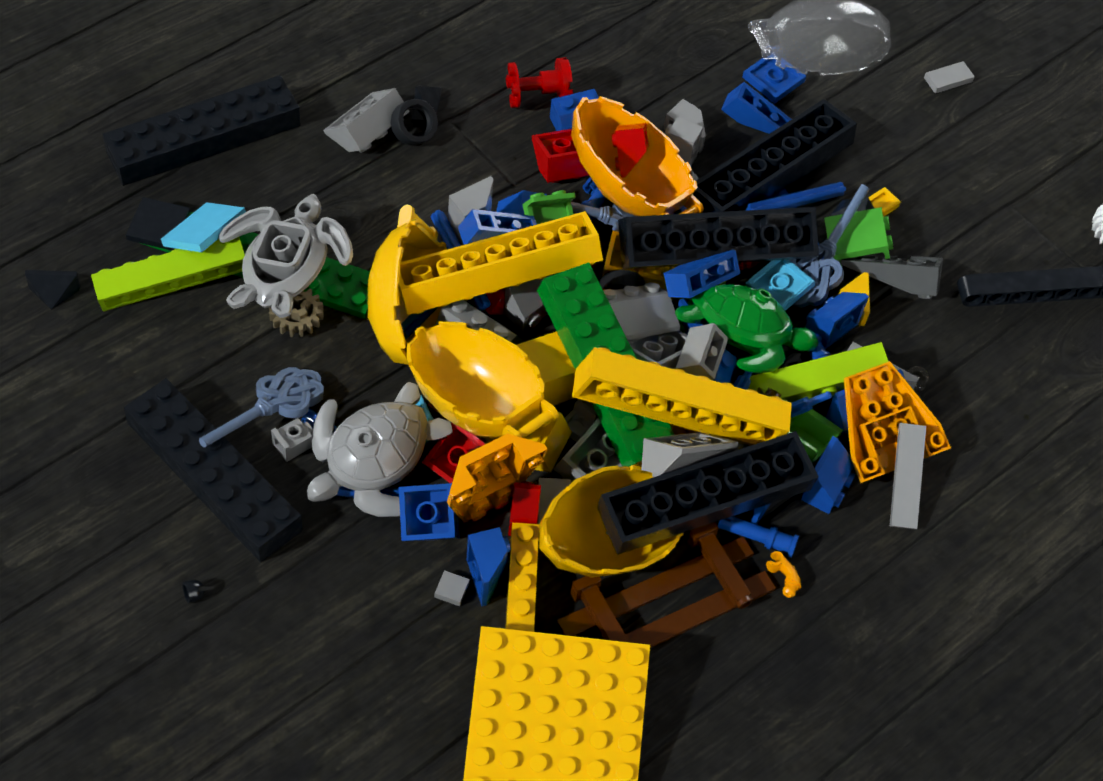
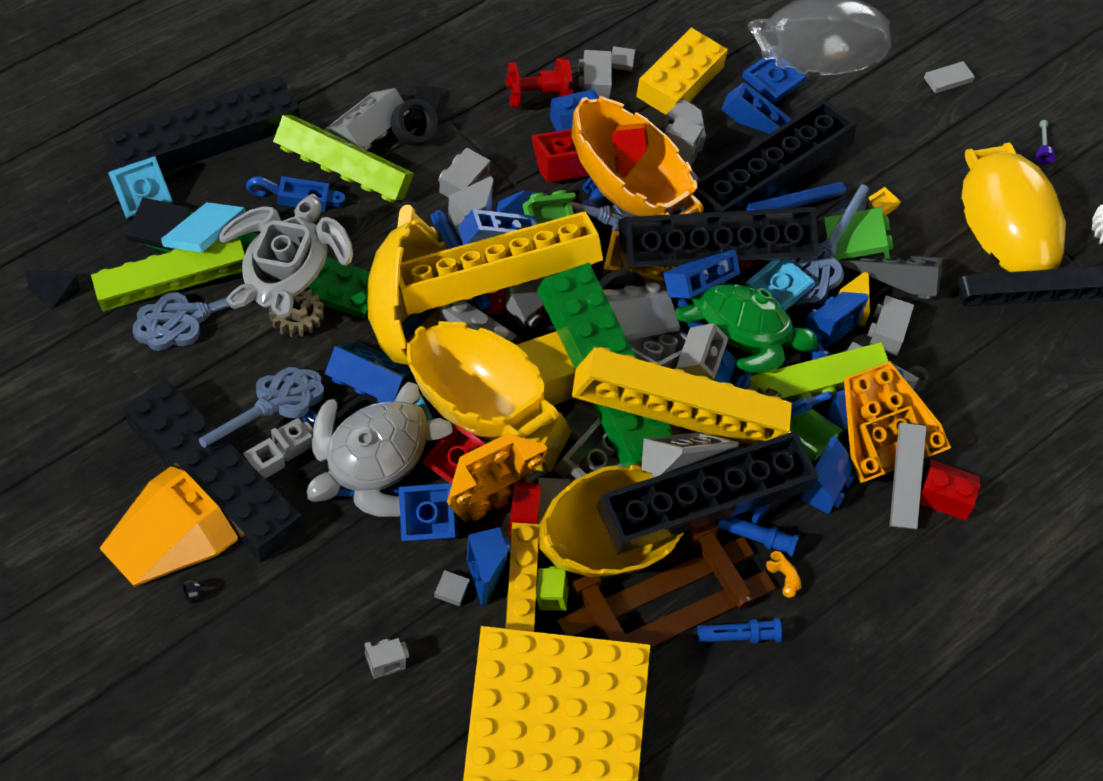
none -> light orange wedge [100,466,239,587]
none -> medium azure tile [108,156,173,219]
none -> sand blue piece [133,293,230,351]
none -> light grey brick [243,438,287,479]
none -> blue piece [246,176,345,212]
none -> lime brick [273,115,414,202]
none -> blue slope [325,339,415,403]
none -> light grey brick [365,638,409,679]
none -> light grey brick [438,148,490,197]
none -> lime brick [536,566,569,611]
none -> light grey brick [578,50,612,99]
none -> light grey tile [611,46,635,71]
none -> yellow brick [636,28,728,115]
none -> blue pin [697,618,782,644]
none -> light grey brick [867,296,914,356]
none -> red slope [920,459,980,521]
none -> yellow windscreen [961,142,1066,272]
none -> dark purple hinge [1036,120,1055,165]

